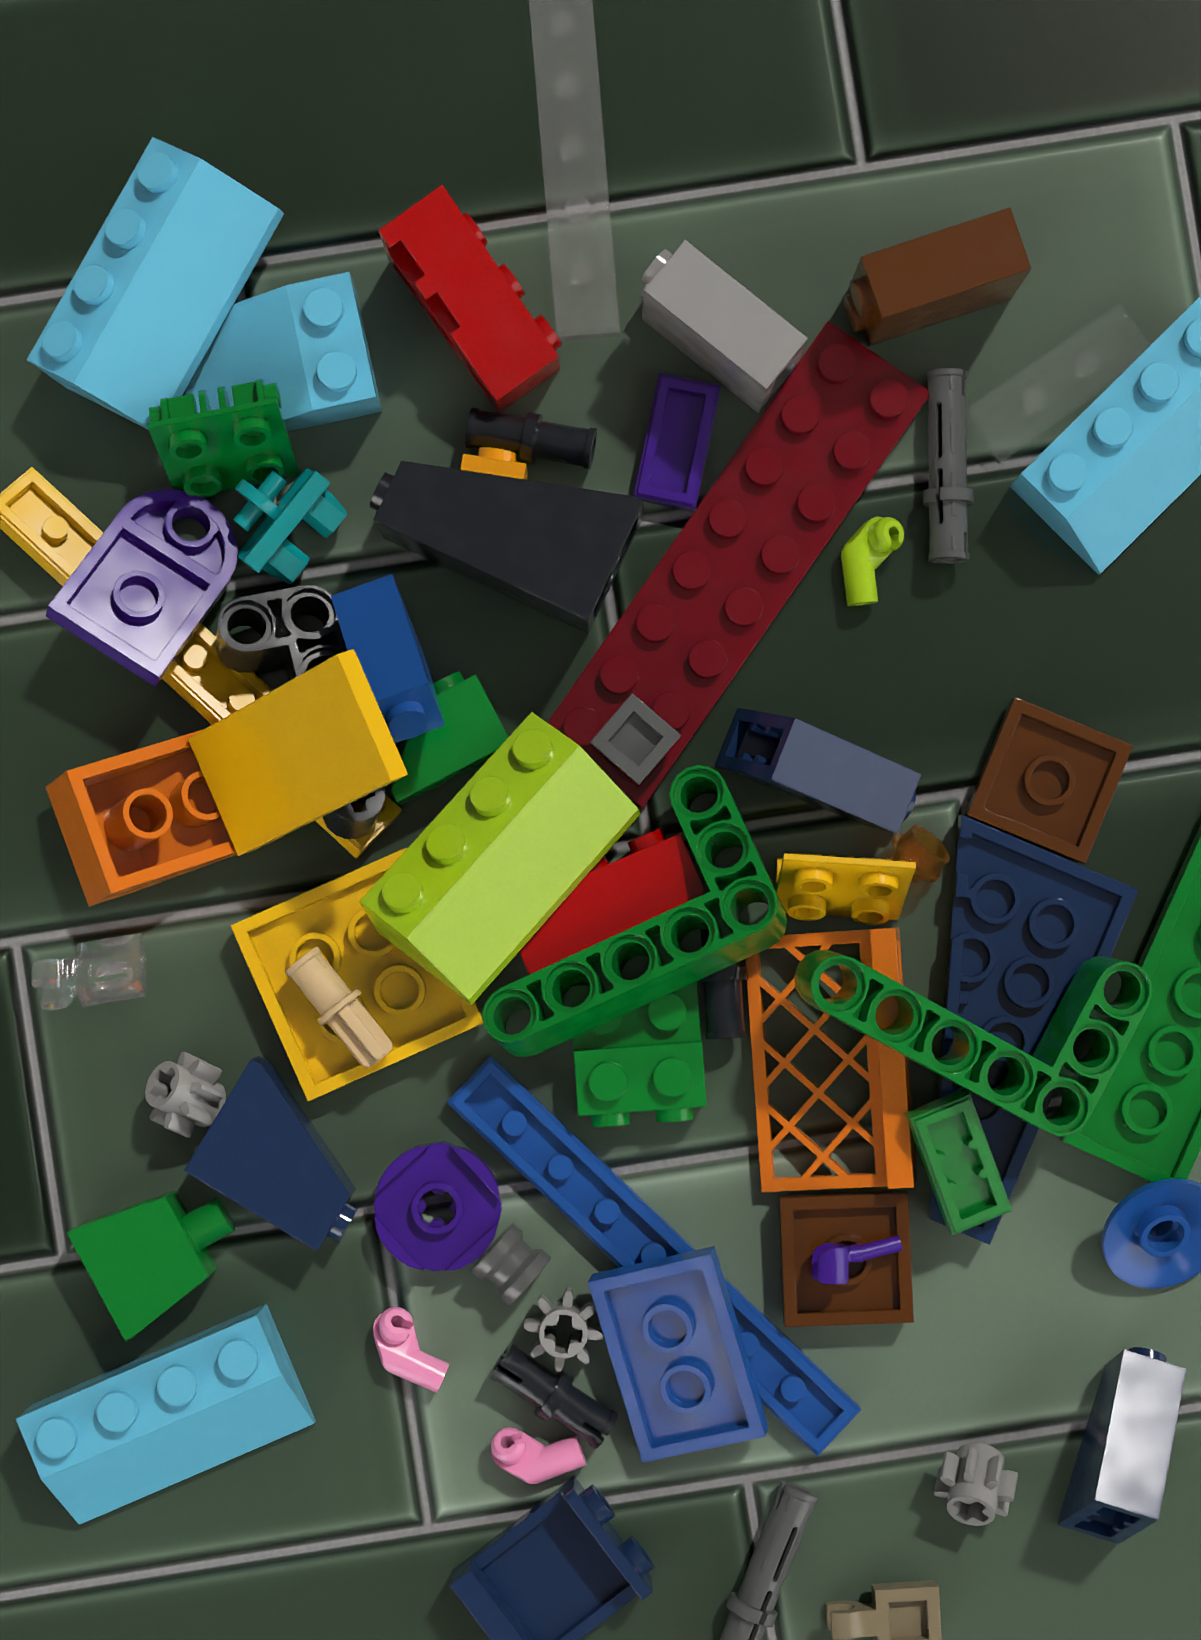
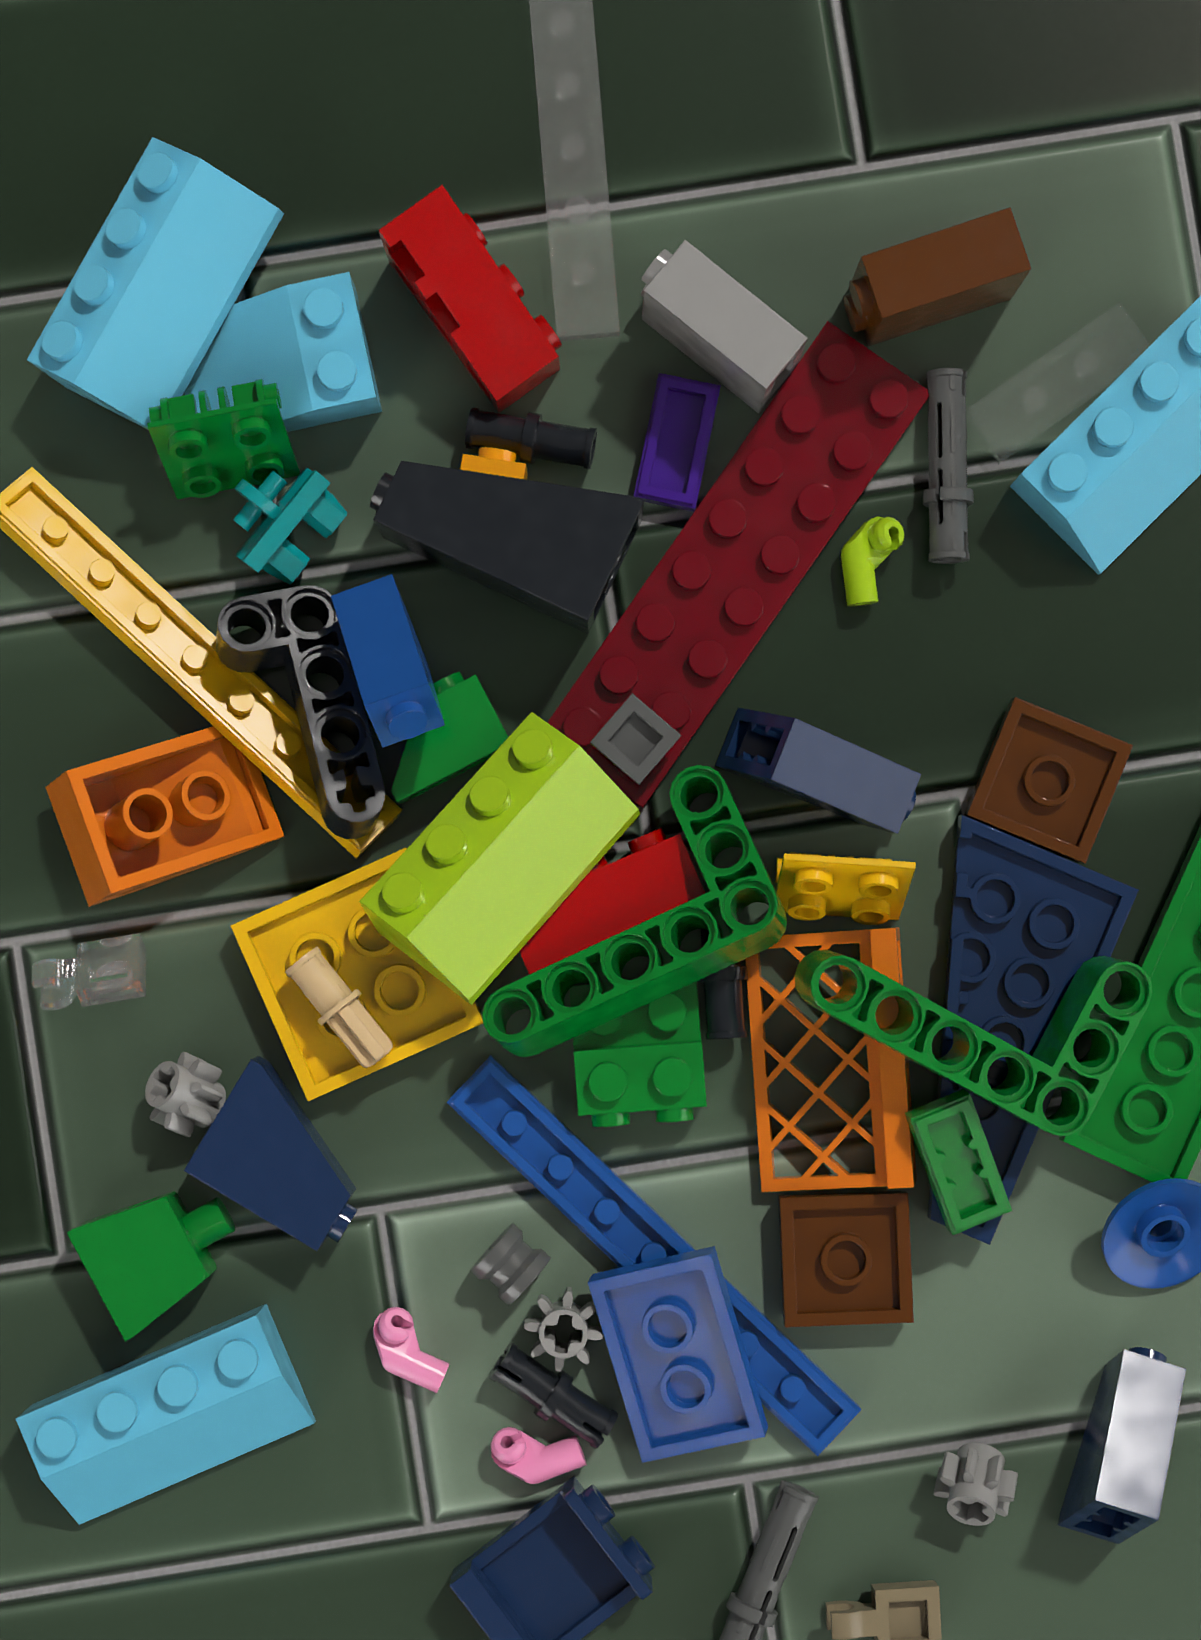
plate [46,489,238,687] -> none
yellow tile [188,649,408,856] -> none
dark purple plate [374,1141,503,1271] -> none
dark purple hand [812,1236,902,1284] -> none
clear orange plate [891,824,950,883] -> none

